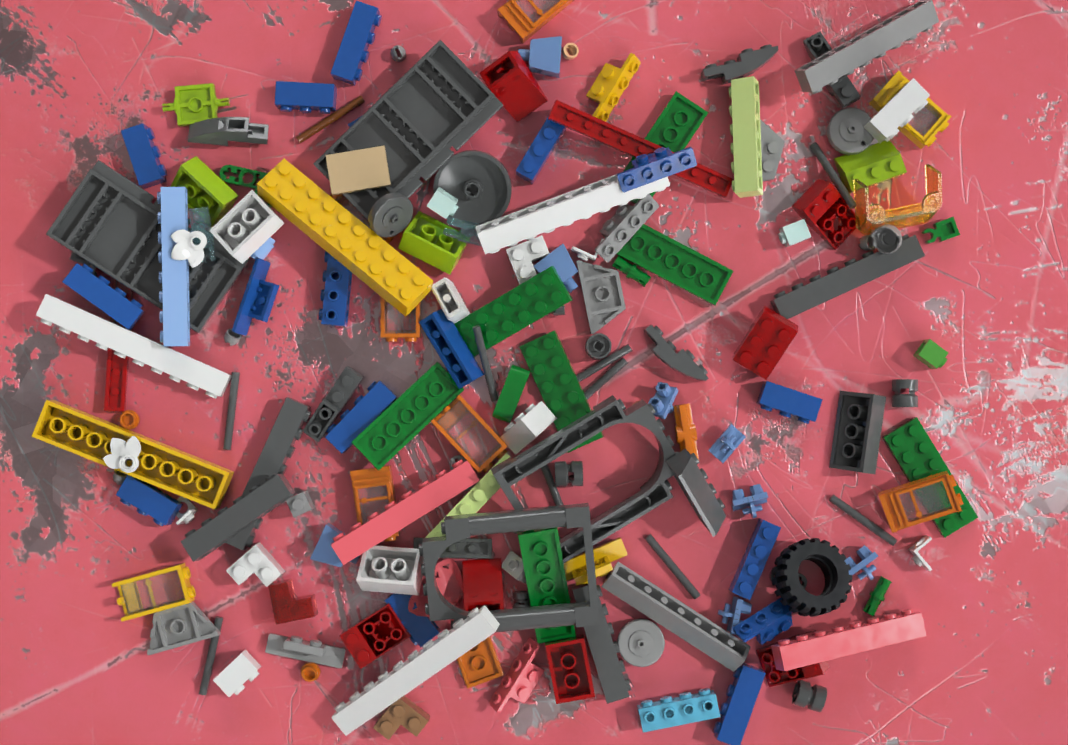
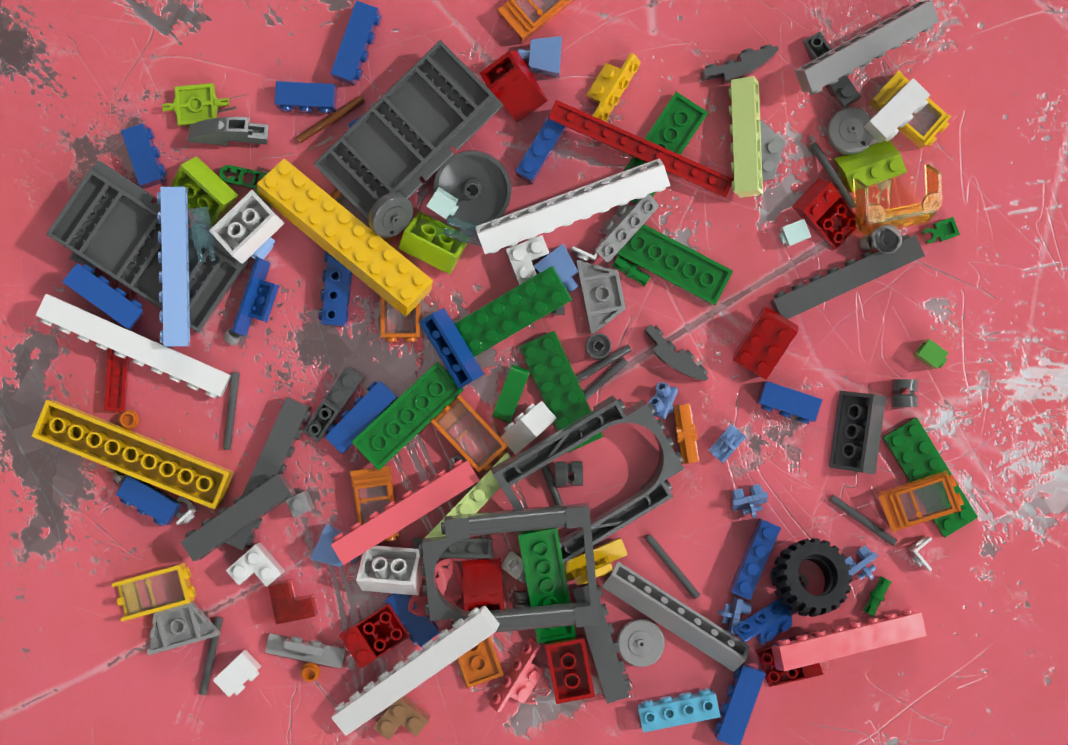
white plate [103,436,141,473] -> none
white plate [171,229,207,268] -> none
tan tile [326,146,391,195] -> none
light grey hinge [390,45,406,62] -> none
white brick [432,277,470,323] -> none
dark grey bar [472,326,498,402] -> none
light nougat hinge [562,43,579,60] -> none
bracket [617,147,697,193] -> none
dark grey slope [666,449,726,537] -> none
dark grey wheel [792,680,827,712] -> none

